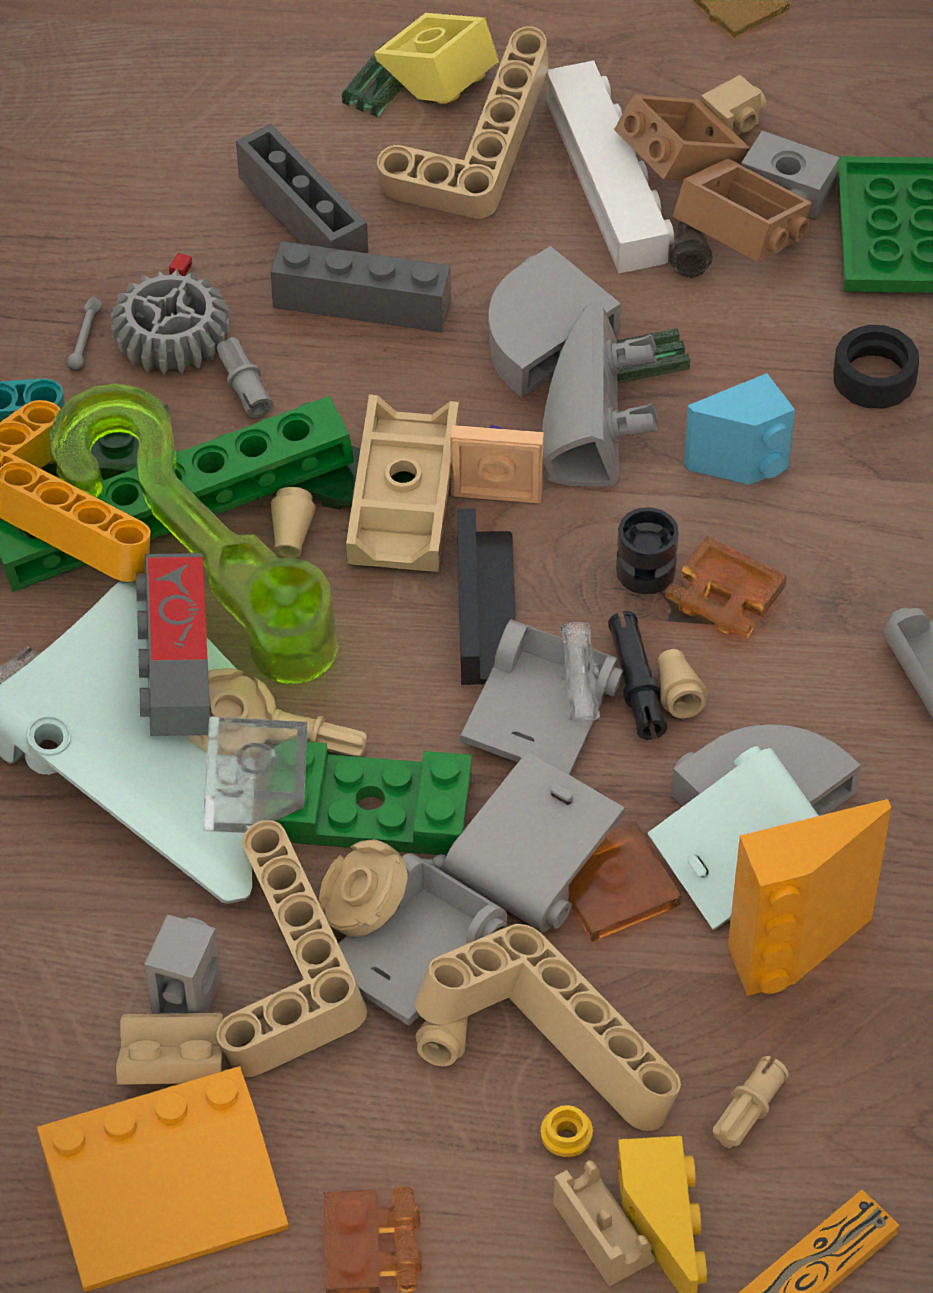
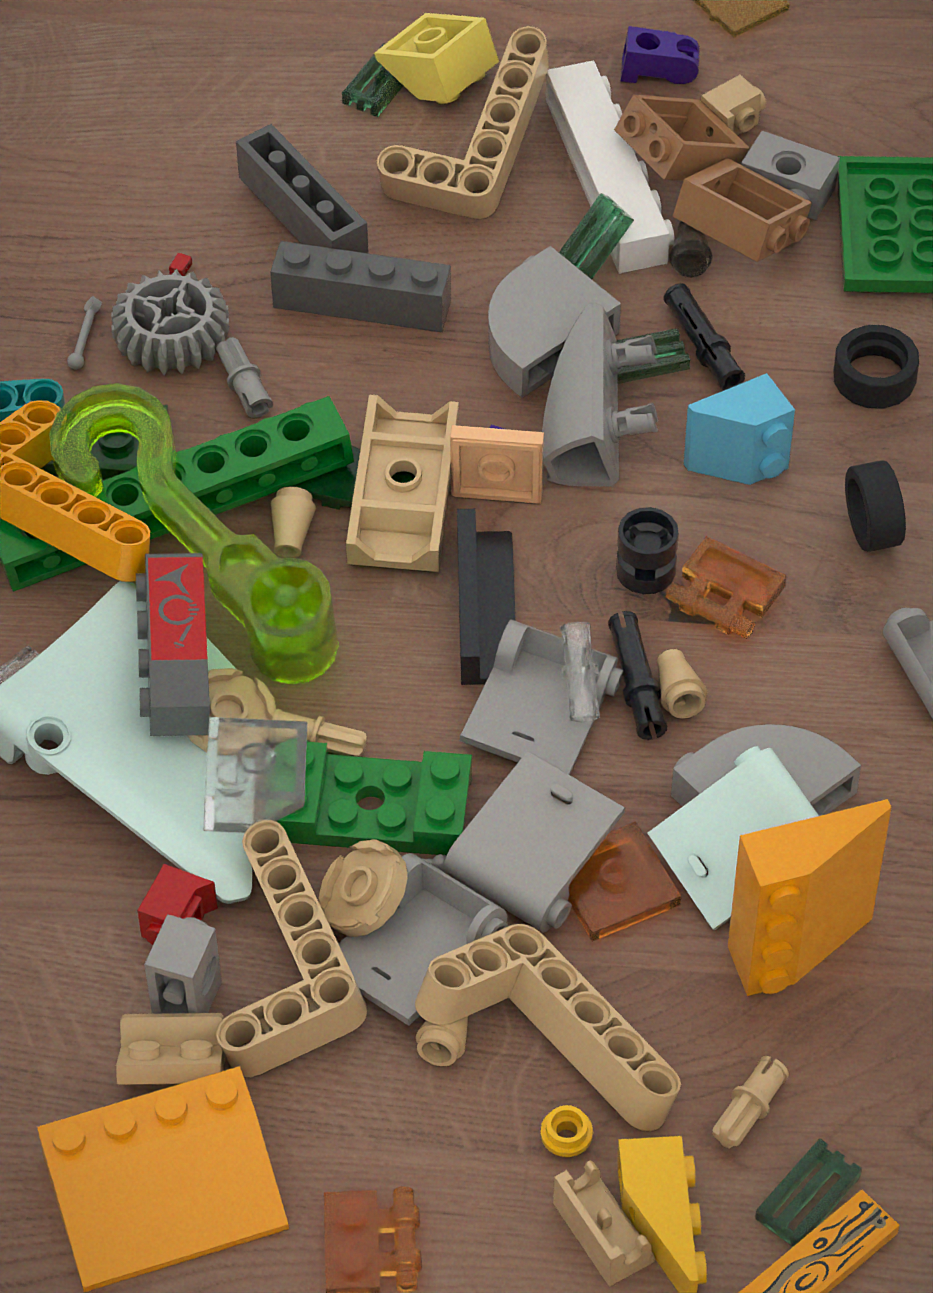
none -> red window [137,864,218,945]
none -> clear green tile [559,193,634,279]
none -> dark purple leg [620,26,700,84]
none -> black pin [663,283,745,390]
none -> clear green tile [755,1138,862,1246]
none -> black tyre [845,460,906,552]

